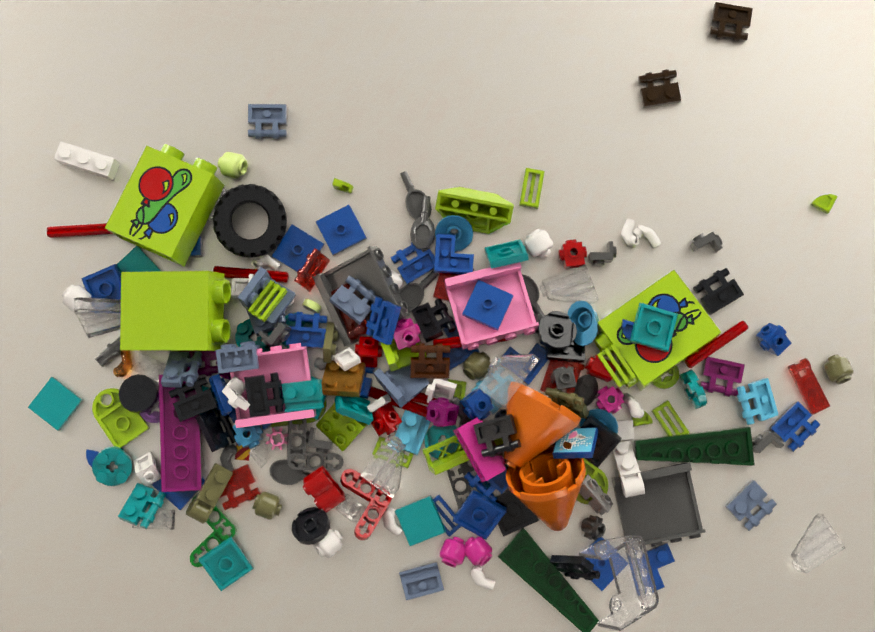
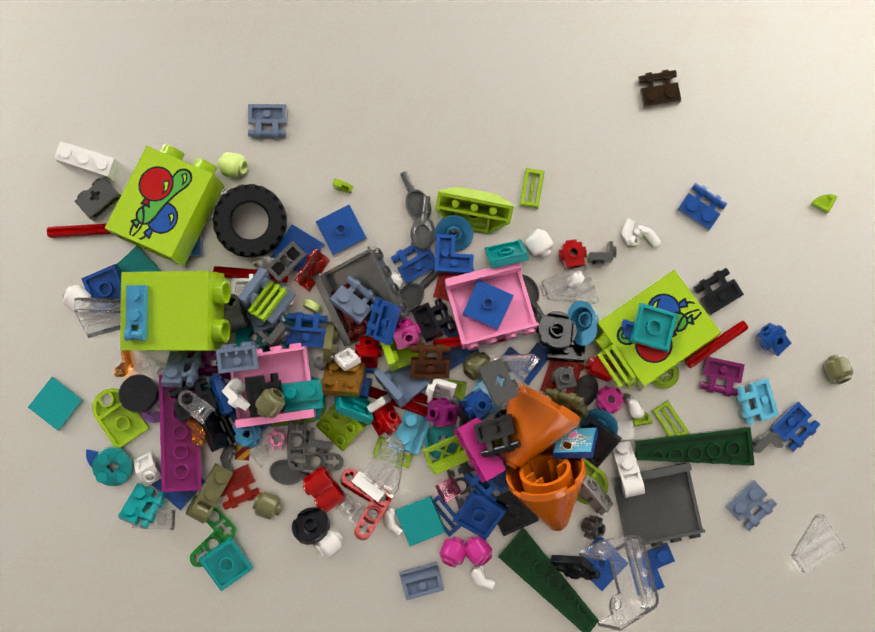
dark grey pin [94,337,121,367] -> none
teal plate [679,370,707,409] -> none
dark grey bracket [690,232,723,252] -> none
dark brown plate [709,2,753,41] -> none
clear red plate [788,358,830,415] -> none
none -> dark grey brick [74,176,121,221]
none -> dark azure plate [124,285,148,341]
none -> clear piece [178,390,216,425]
none -> clear orange arm [186,418,205,447]
none -> dark grey piece [224,294,250,333]
none -> olive head [255,388,285,418]
none -> dark grey brick [265,241,308,282]
none -> white sticker [351,471,387,502]
none -> clear pink tile [435,476,462,503]
none -> dark grey brick [478,358,520,406]
none -> white plate [567,270,585,289]
none -> blue plate [677,183,728,231]

